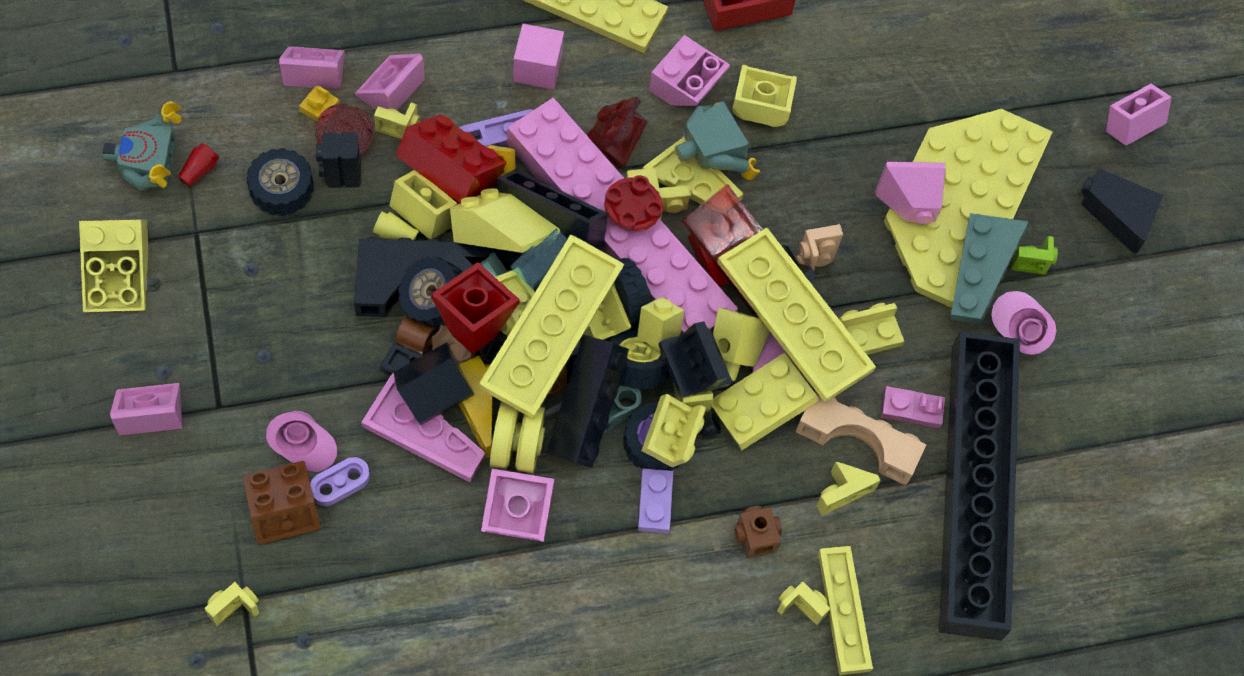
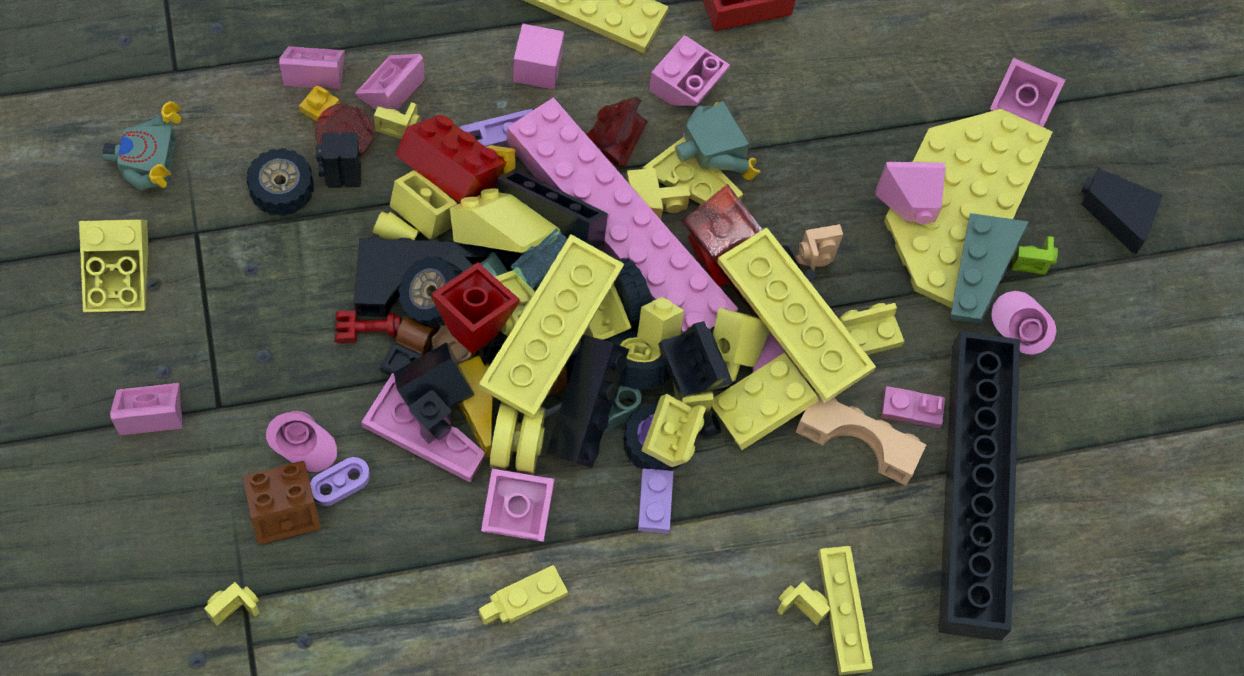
red cone [177,143,219,187] -> none
red dish [604,175,663,232] -> none
light yellow slope [732,65,797,127] -> none
dark orange brick [734,506,782,558] -> none
light yellow slope [816,462,881,516] -> none
bright pink brick [1106,84,1172,146] -> none
none -> red hinge [335,310,402,344]
none -> black bracket [409,390,452,444]
none -> light yellow hinge [478,565,568,625]
none -> bright pink slope [990,57,1065,127]

